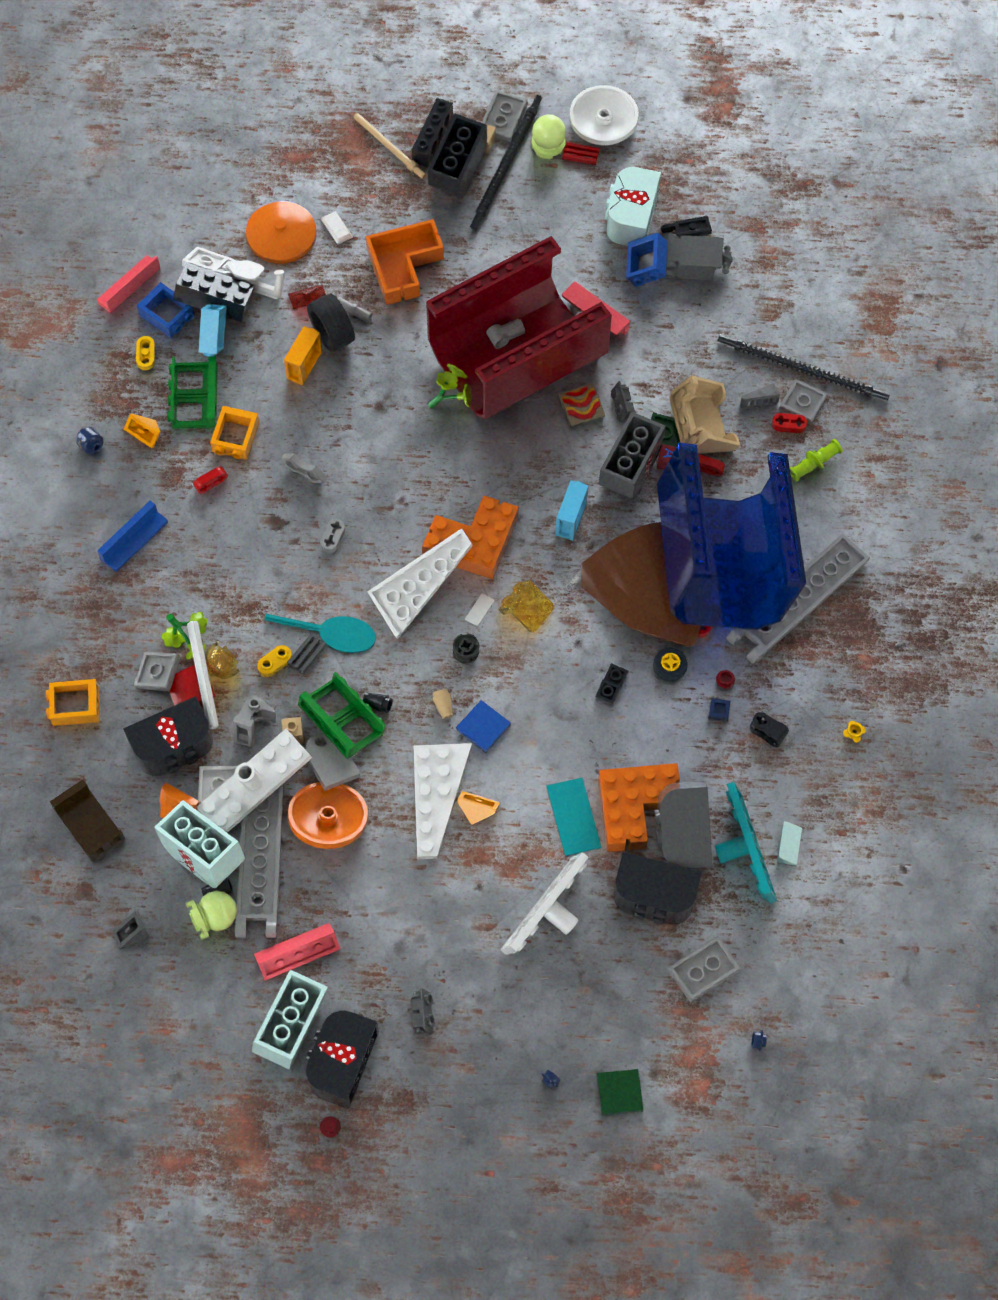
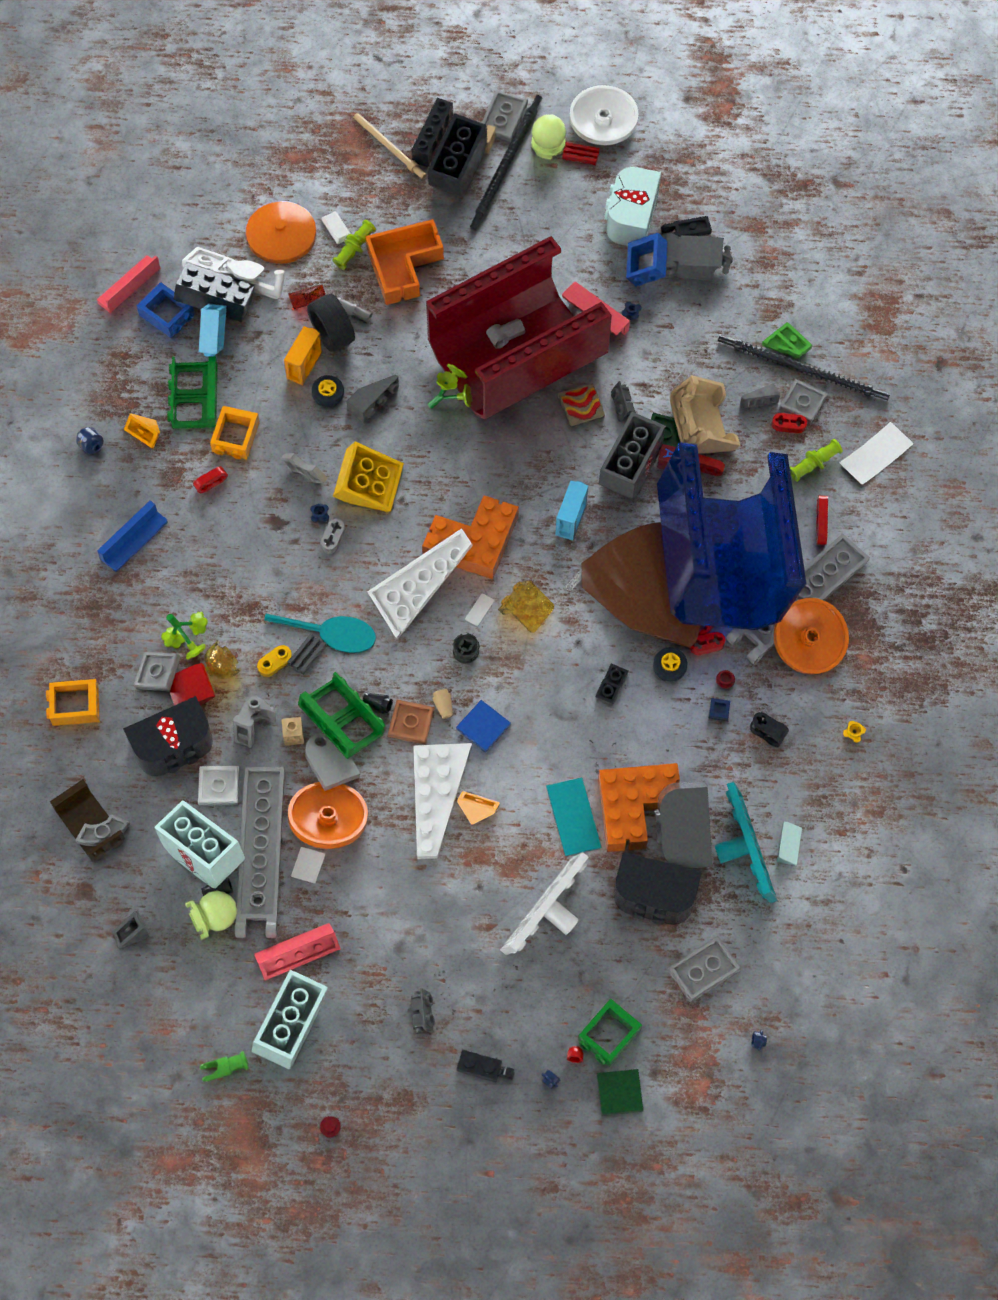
yellow plate [136,336,155,371] -> none
orange slope [159,783,199,818] -> none
white axle [187,621,219,729] -> none
white plate [197,729,312,833] -> none
black brick [306,1010,379,1109] -> none
none -> light grey tile [75,814,130,846]
none -> bright green piece [200,1051,249,1082]
none -> white sticker [291,847,325,883]
none -> dark blue plate [310,504,329,522]
none -> black wheel [312,375,344,407]
none -> lime piece [332,220,376,270]
none -> yellow slope [333,441,404,512]
none -> dark grey slope [346,374,399,422]
none -> nougat tile [388,700,435,745]
none -> black plate [456,1049,514,1082]
none -> red hinge [567,1046,584,1063]
none -> green window [578,998,642,1067]
none -> dark blue plate [622,301,642,320]
none -> red beam [689,632,726,656]
none -> bright green wing [762,322,812,359]
none -> orange dish [774,598,849,675]
none -> red beam [816,495,828,545]
none -> white sticker [839,422,913,484]

